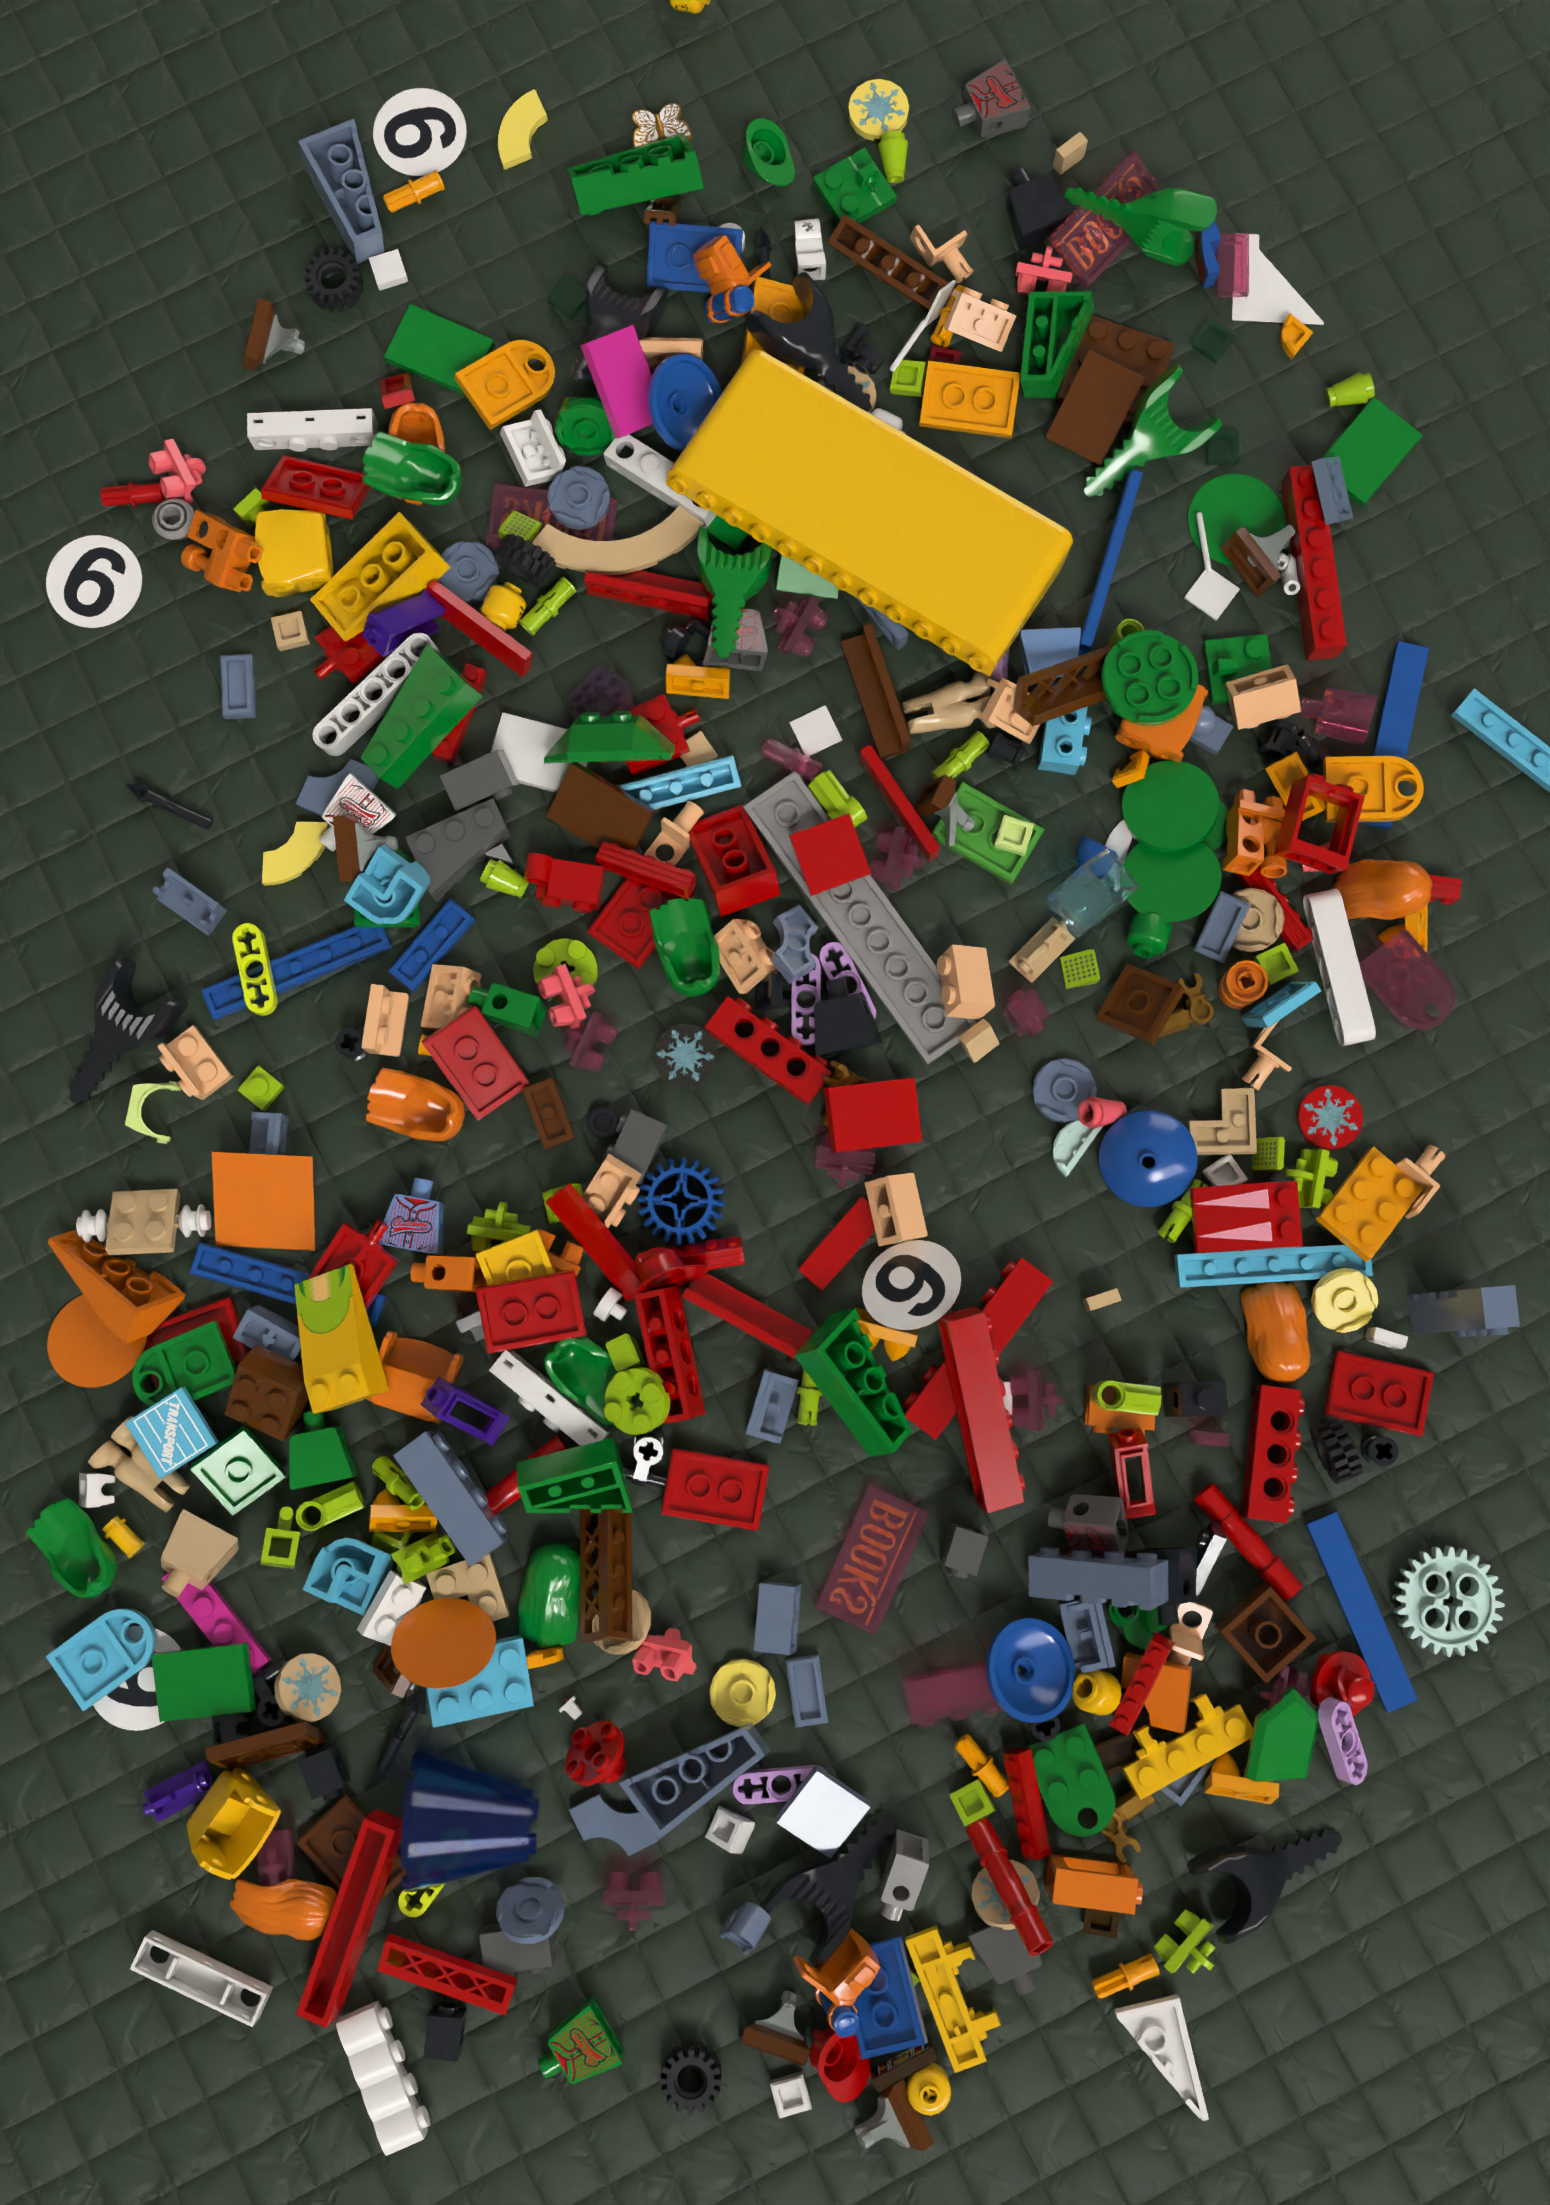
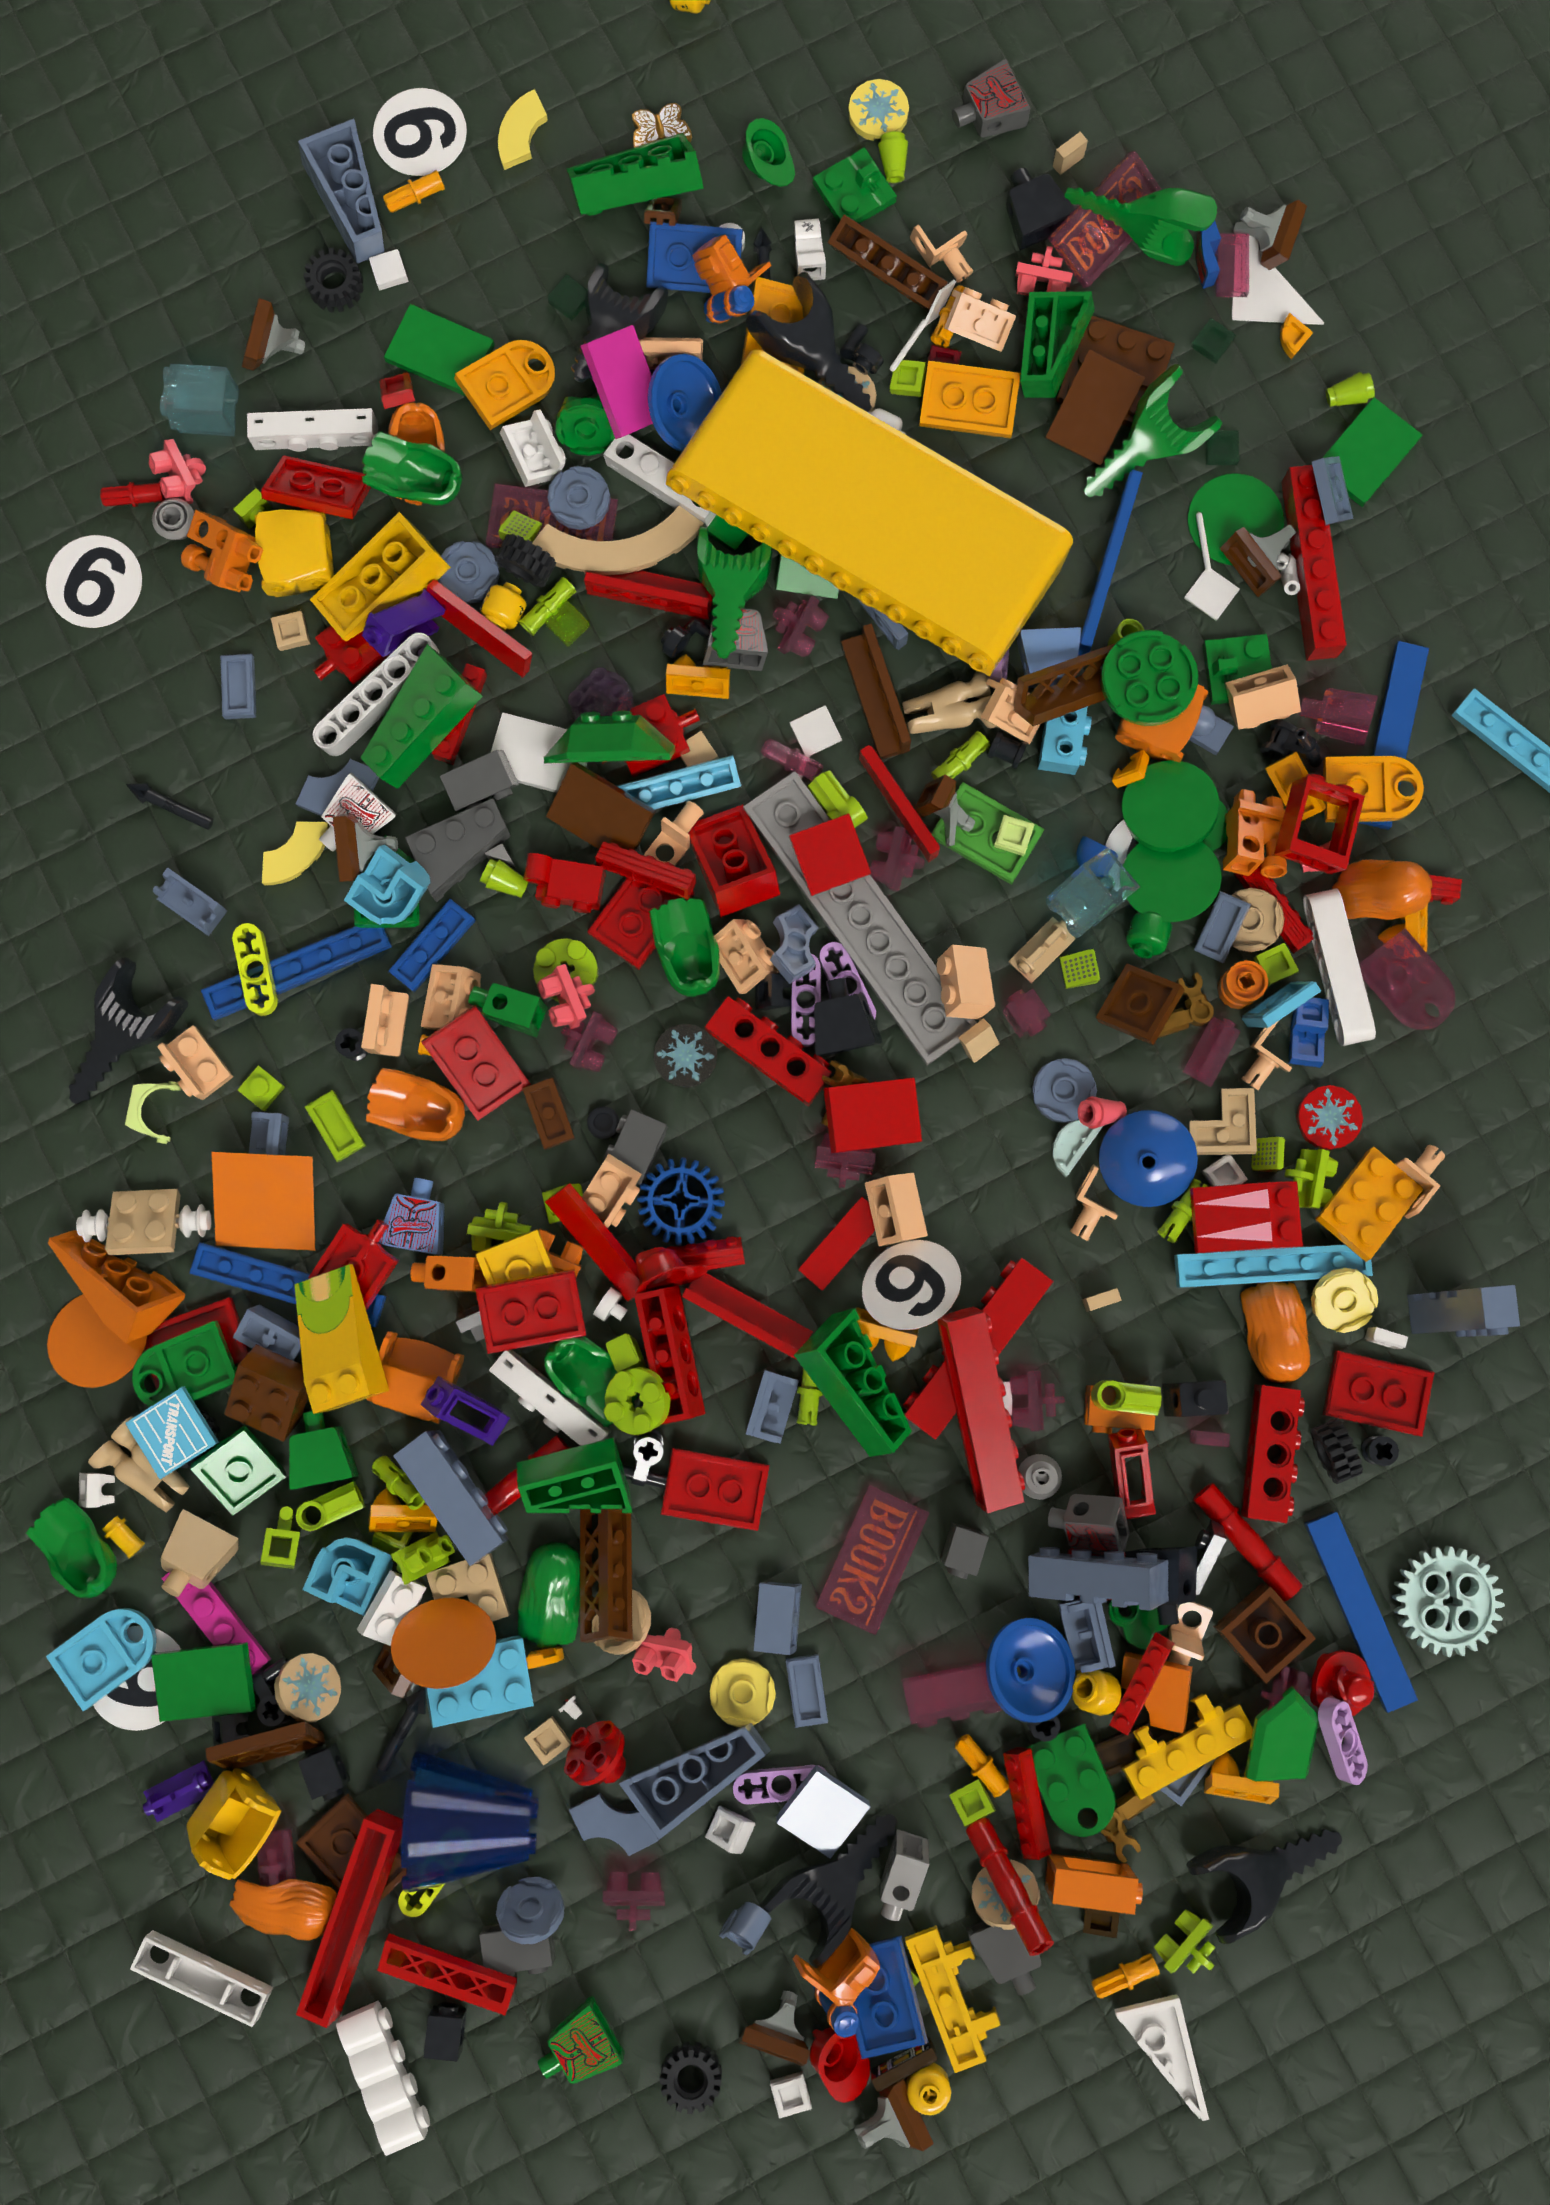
none -> clear light blue piece [160,364,239,436]
none -> lime tile [305,1090,366,1162]
none -> tan tile [524,1716,571,1766]
none -> clear neon green plate [545,601,590,647]
none -> light grey cone [1018,1454,1062,1500]
none -> light nougat bracket [1070,1164,1118,1241]
none -> clear pink hinge [1183,1016,1241,1087]
none -> piece [1233,200,1307,270]
none -> blue slope [1288,997,1329,1068]

